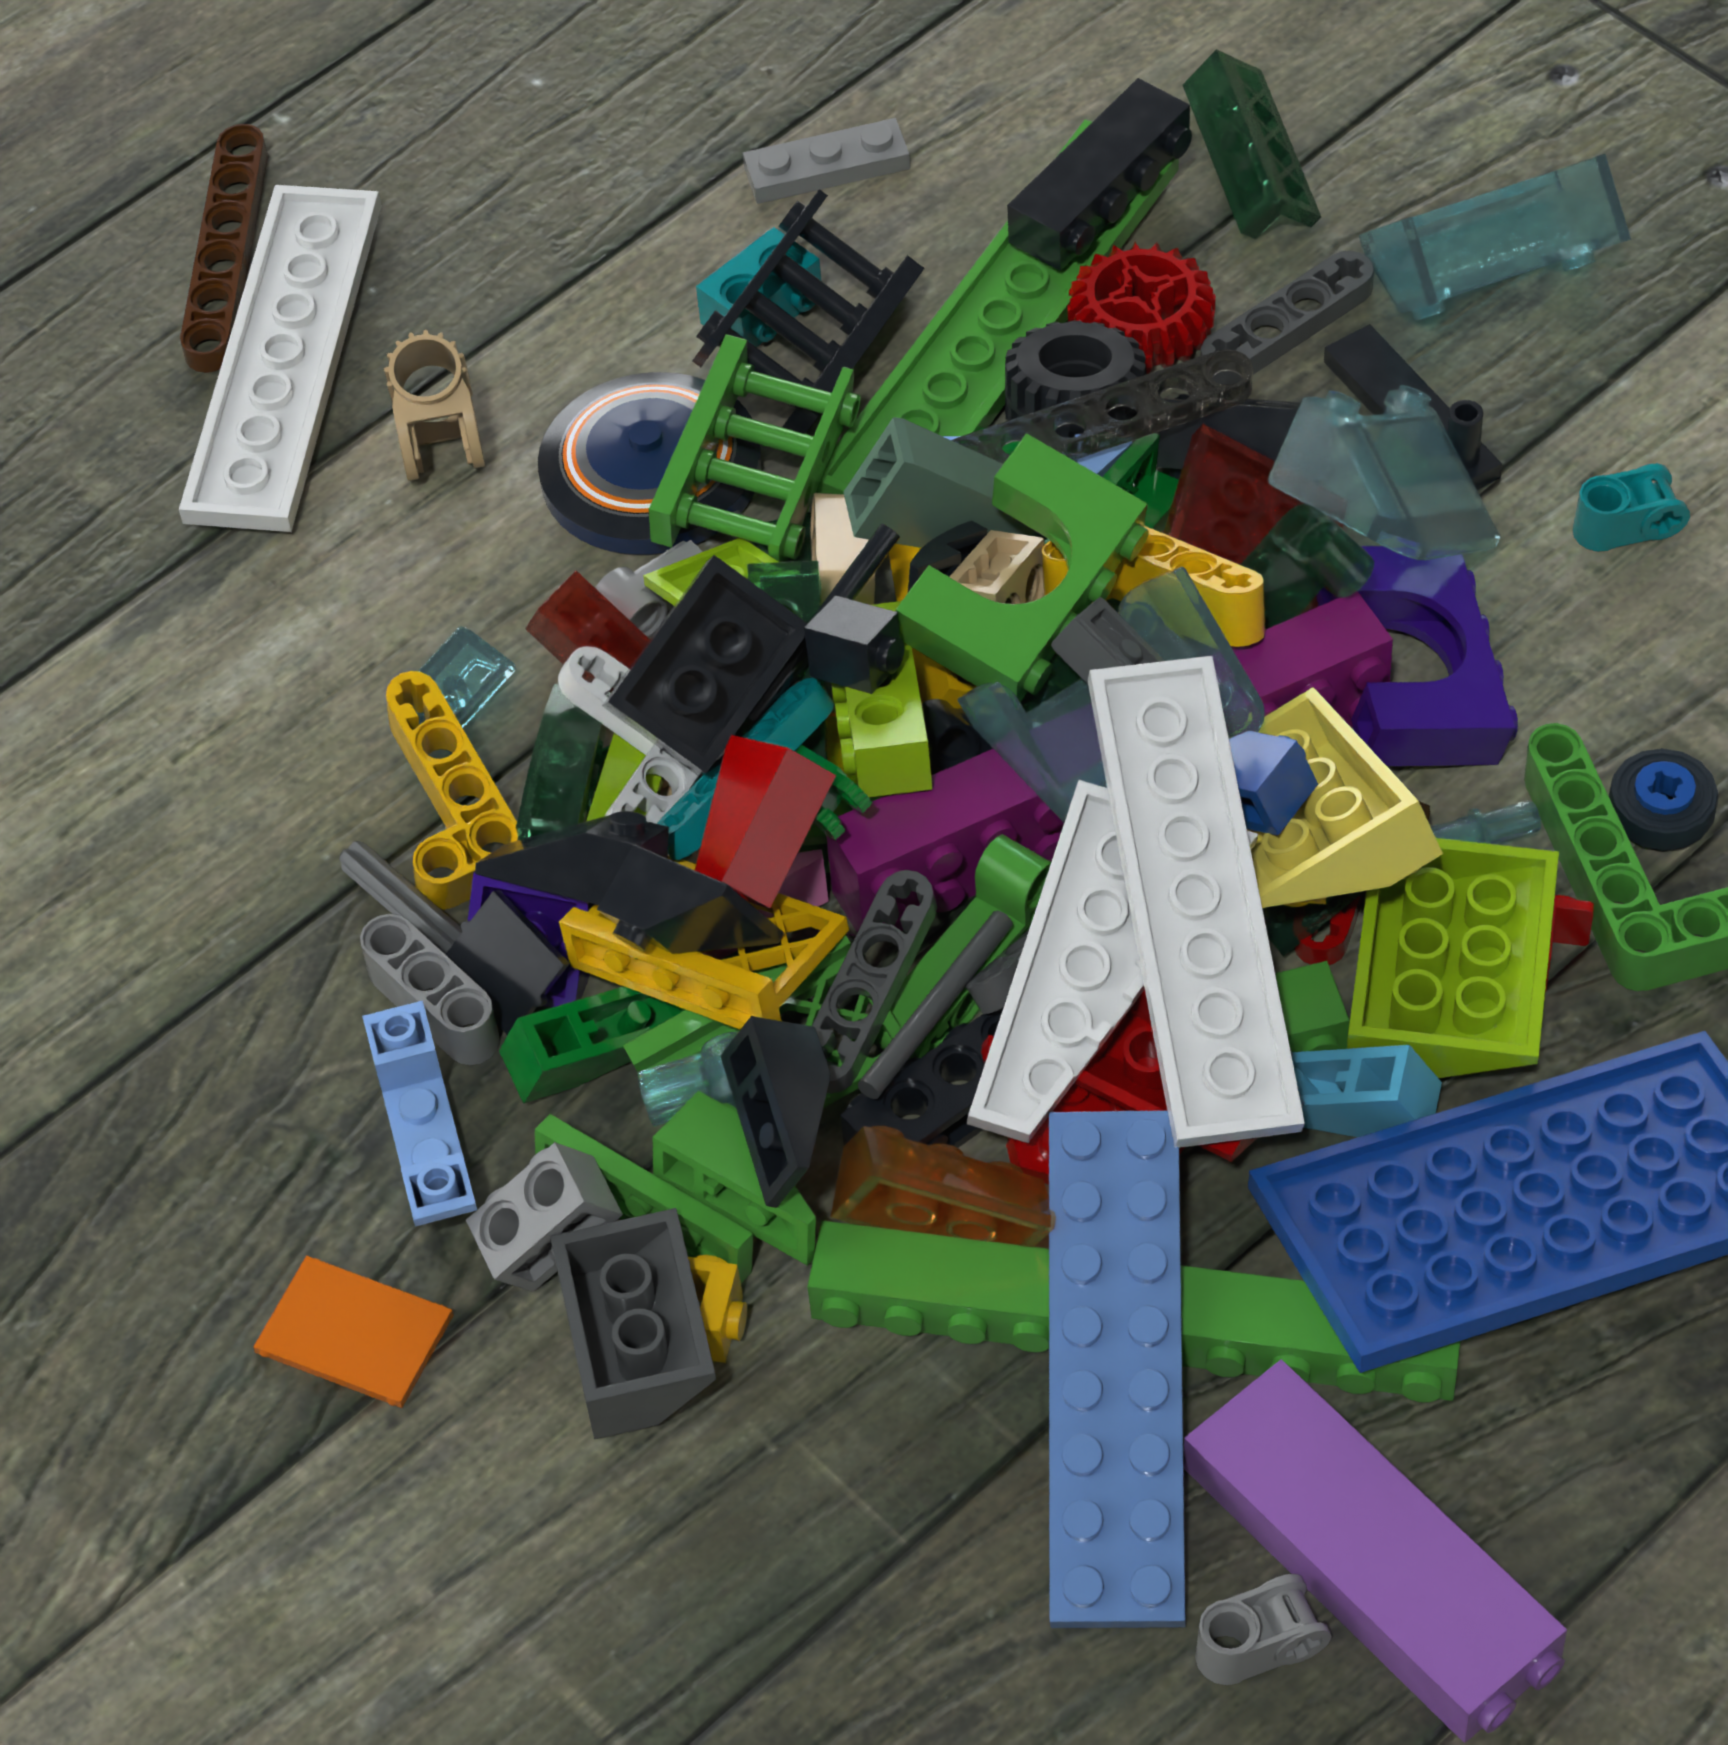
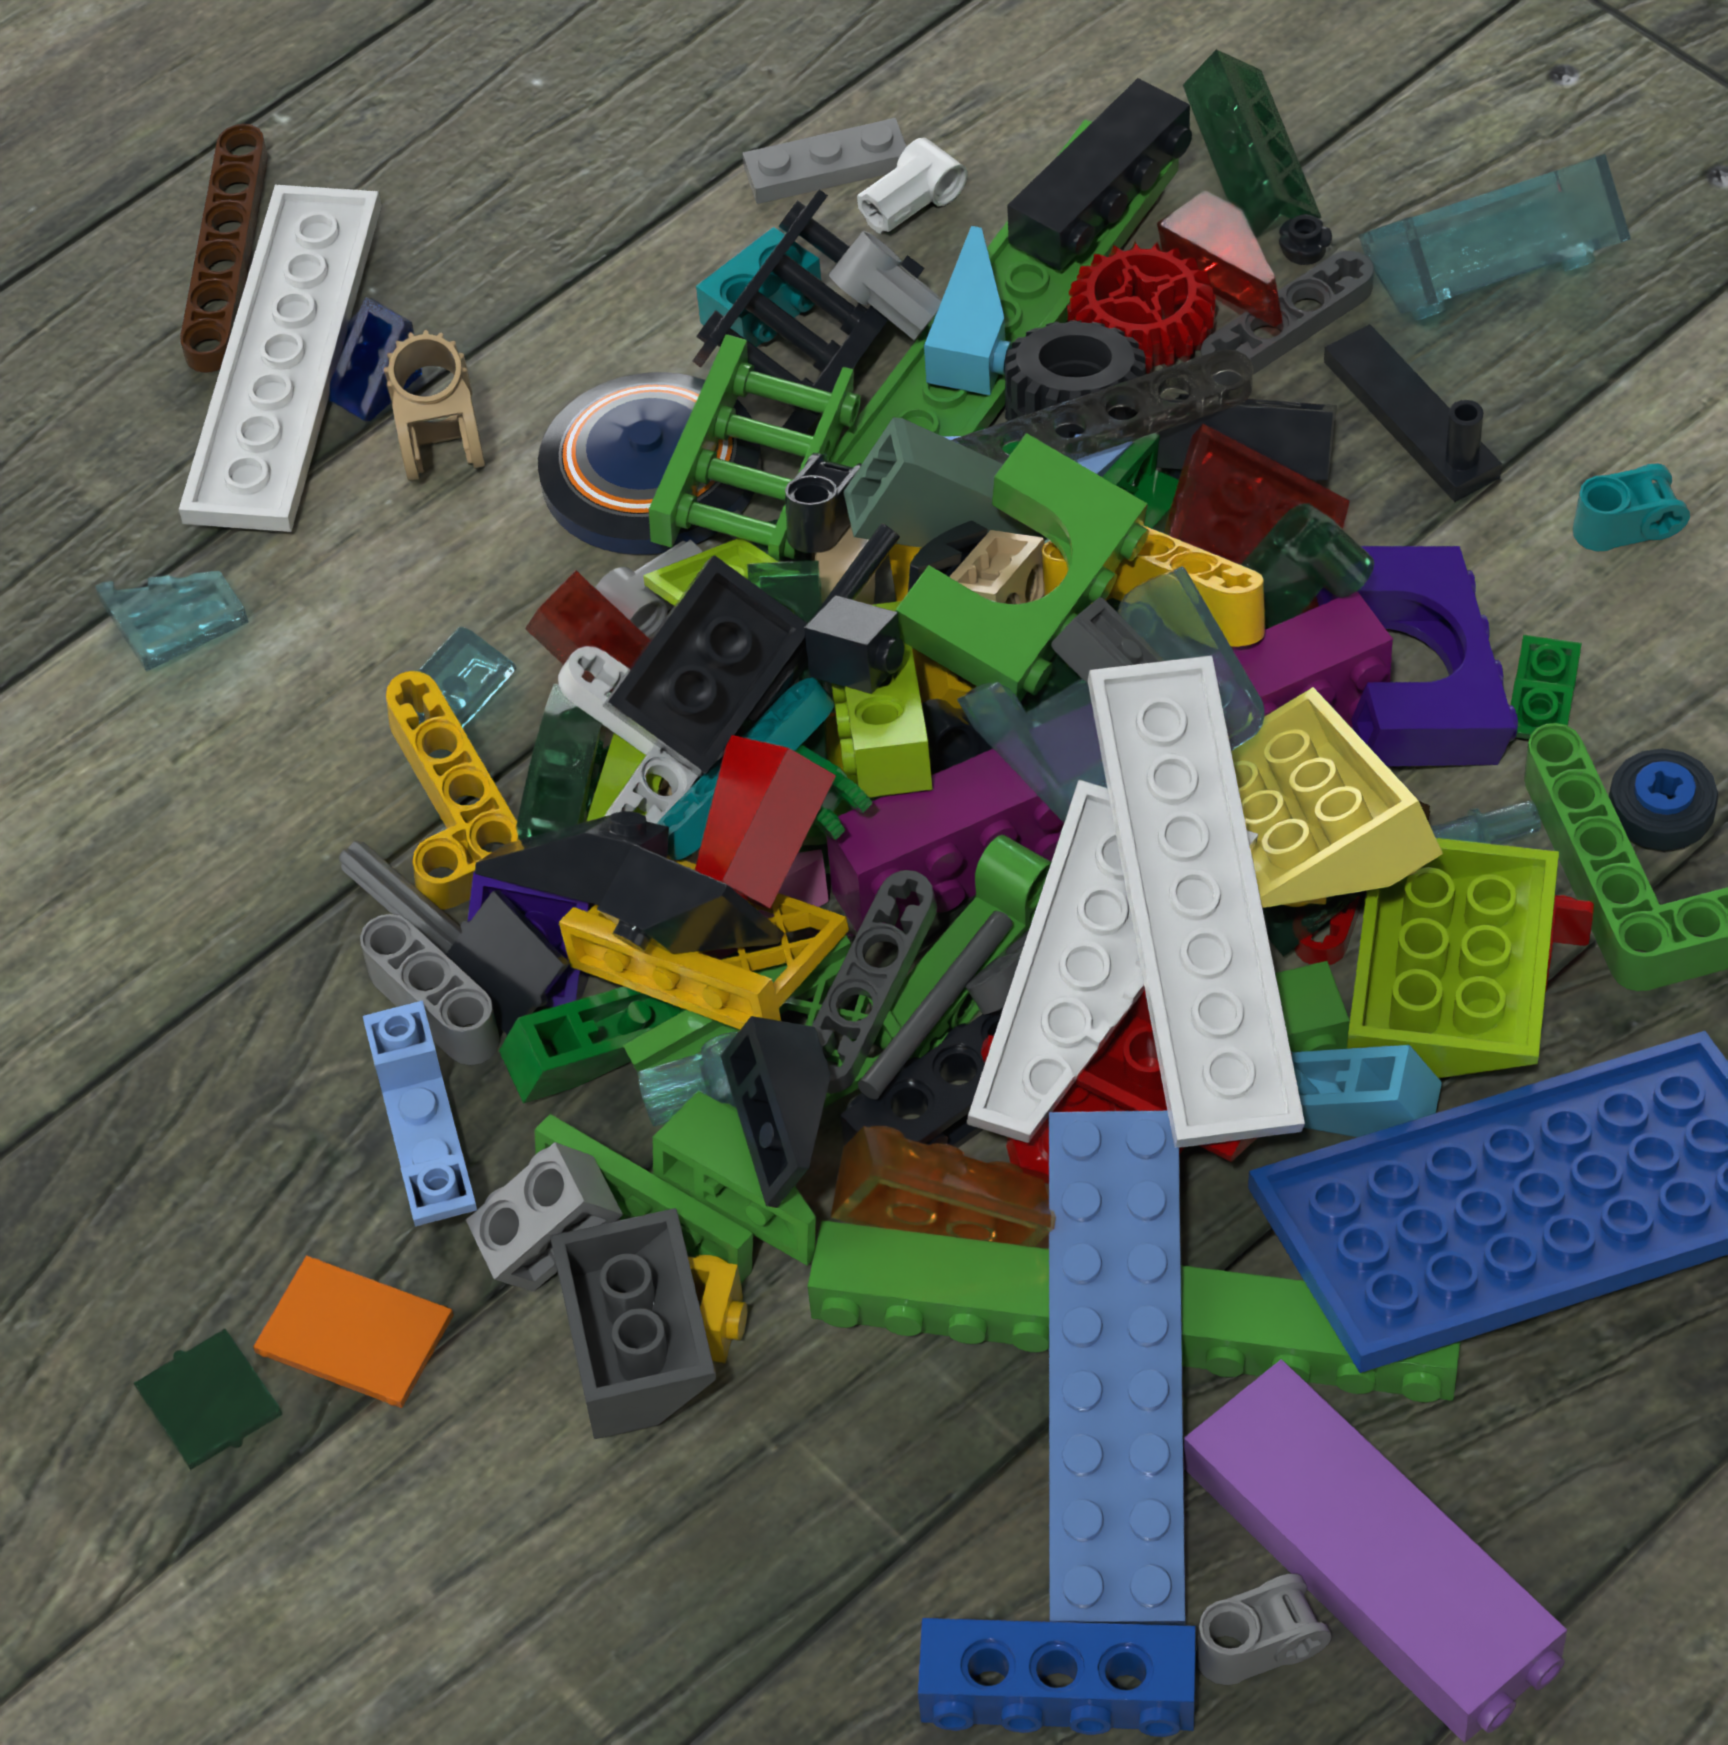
blue slope [1229,731,1318,836] -> none
clear light blue windscreen [1268,385,1501,560] -> none
none -> clear light blue wing [95,571,248,672]
none -> clear green piece [134,1329,283,1470]
none -> clear blue slope [328,297,422,421]
none -> black piece [785,452,862,553]
none -> light grey piece [829,231,942,340]
none -> white piece [857,138,968,234]
none -> blue brick [918,1618,1195,1737]
none -> medium azure slope [924,226,1012,395]
none -> clear red slope [1157,191,1283,327]
none -> black plate [1279,215,1332,265]
none -> green slope [1511,634,1582,739]

